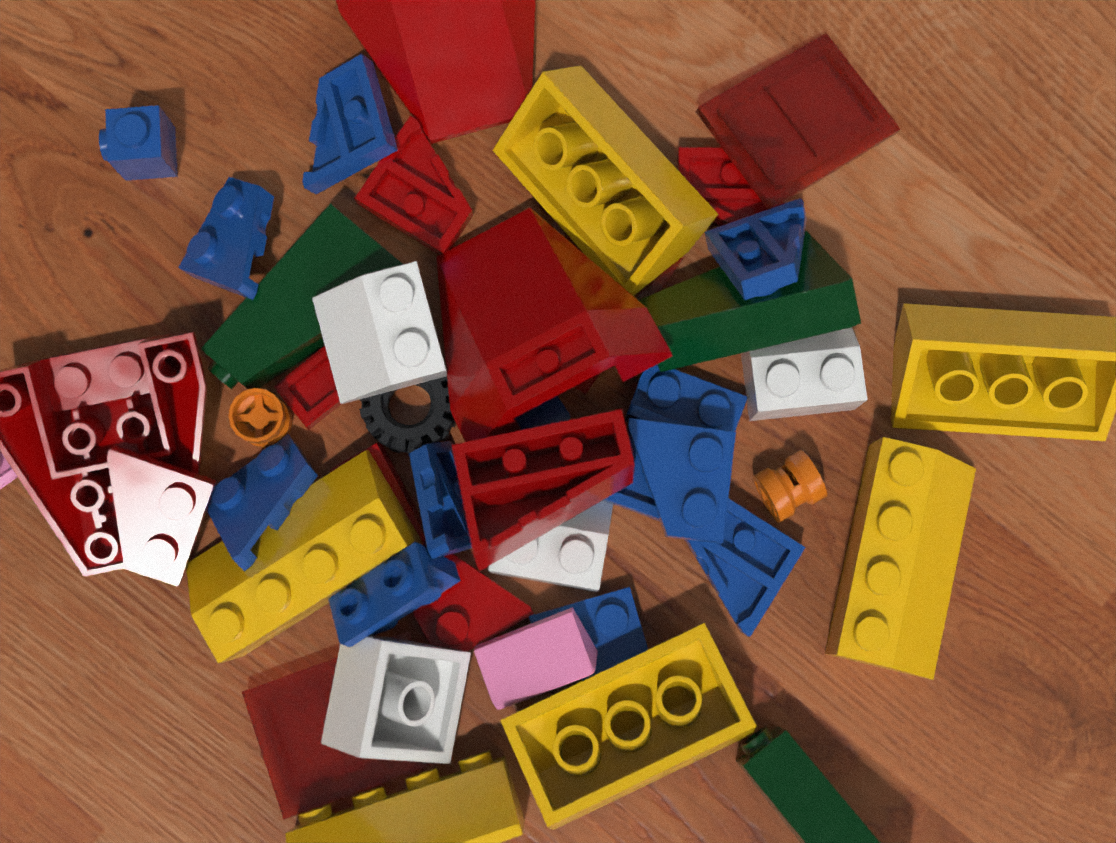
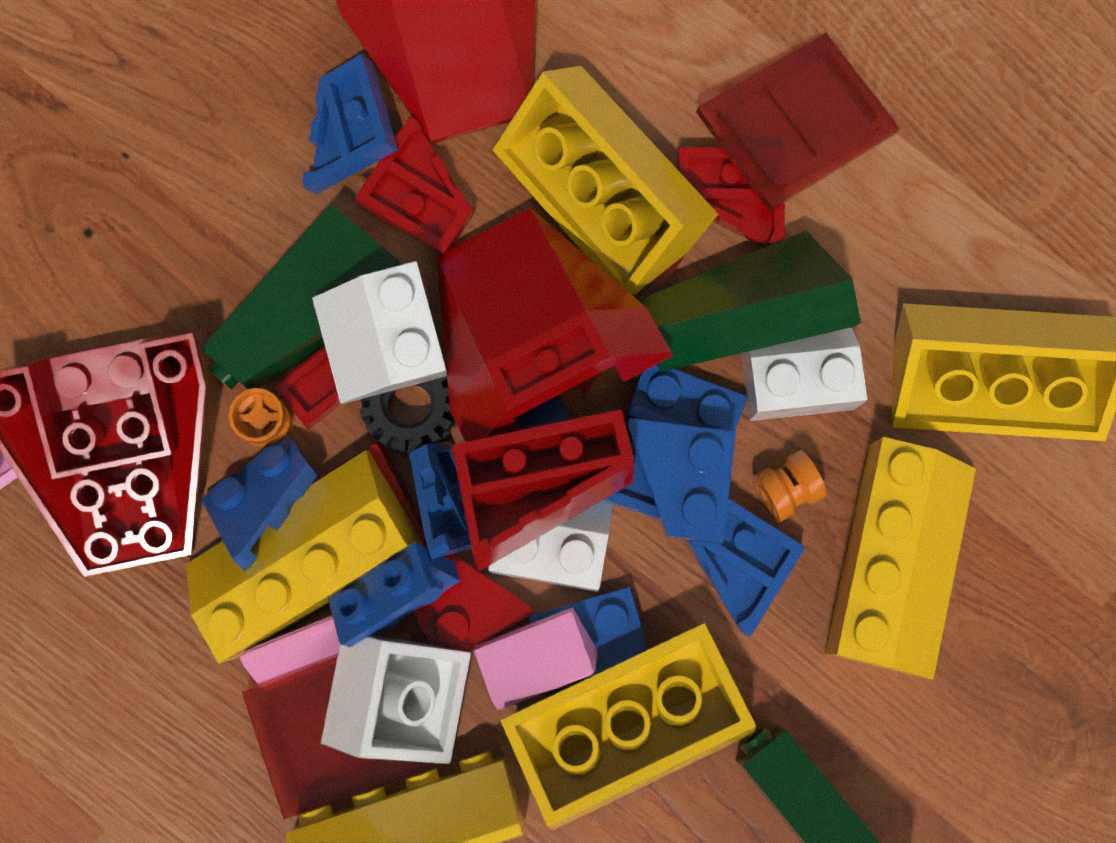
blue brick [99,105,178,181] -> none
wing [107,445,217,586] -> none
blue wing [178,177,274,300] -> none
blue wing [704,198,807,300] -> none
none -> bright pink slope [240,616,340,690]

